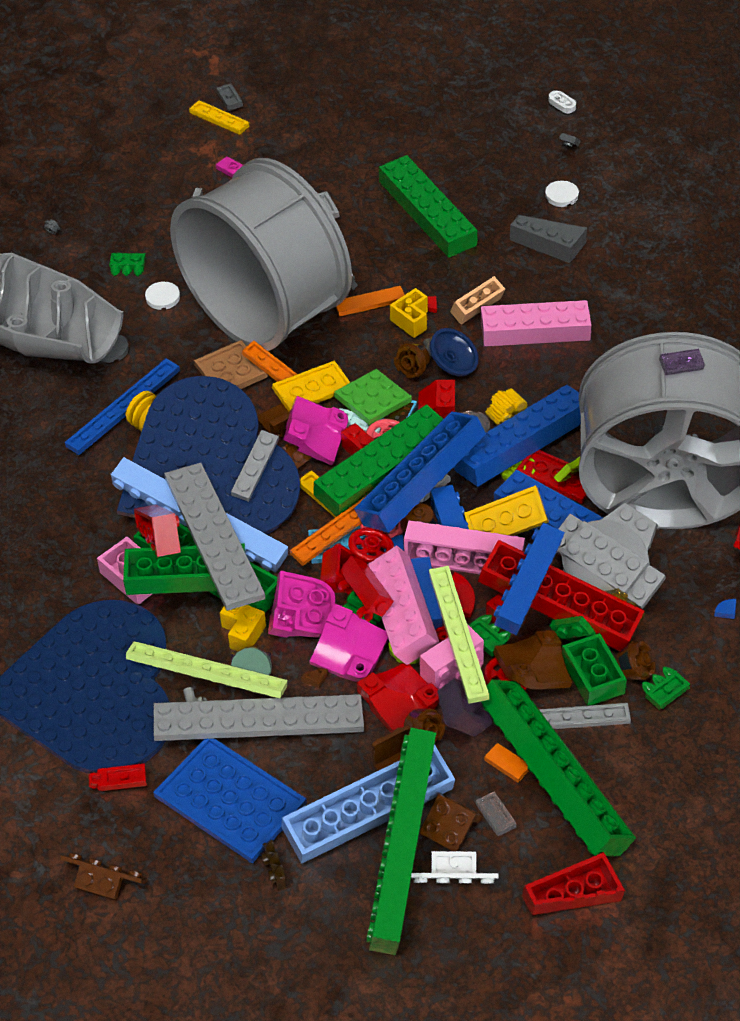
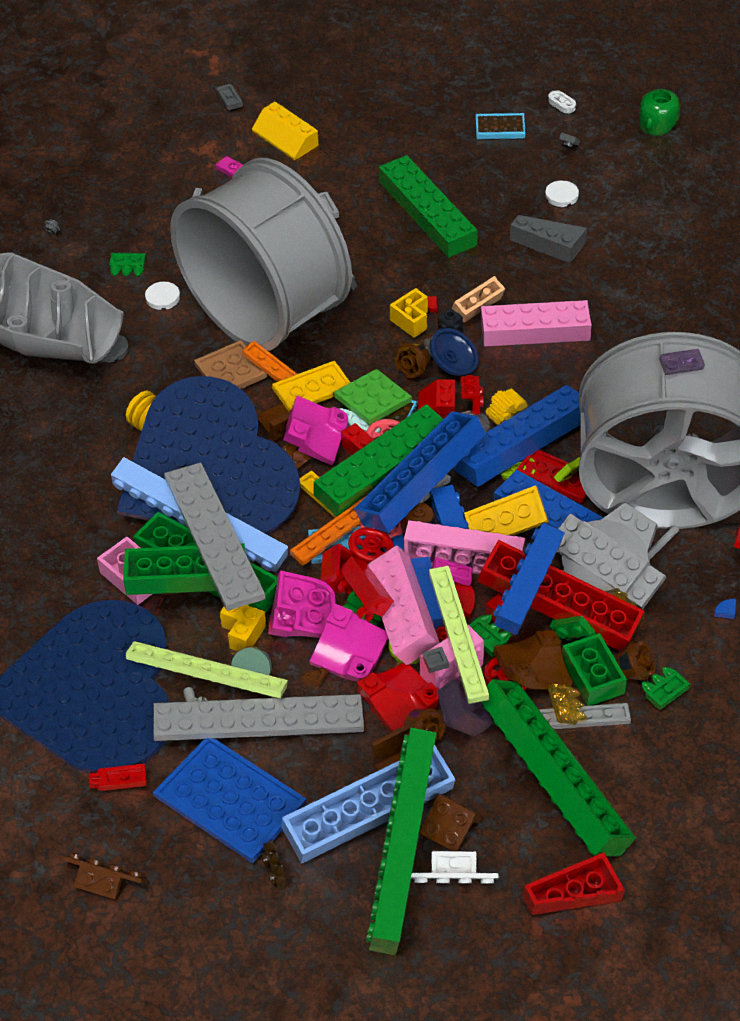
blue plate [65,358,180,455] -> none
wedge [134,505,181,557] -> none
yellow tile [189,100,249,135] -> none
light grey plate [231,430,279,502] -> none
orange tile [335,286,405,317] -> none
clear tile [476,792,517,836] -> none
orange tile [484,743,530,783] -> none
none -> yellow slope [252,102,319,160]
none -> dark grey plate [422,647,449,673]
none -> dark pink plate [432,557,473,586]
none -> black brick [438,308,463,333]
none -> red bracket [460,375,484,414]
none -> tile [476,113,525,139]
none -> clear yellow plate [548,684,587,725]
none -> green piece [639,89,680,136]
none -> light grey bar [648,525,679,559]

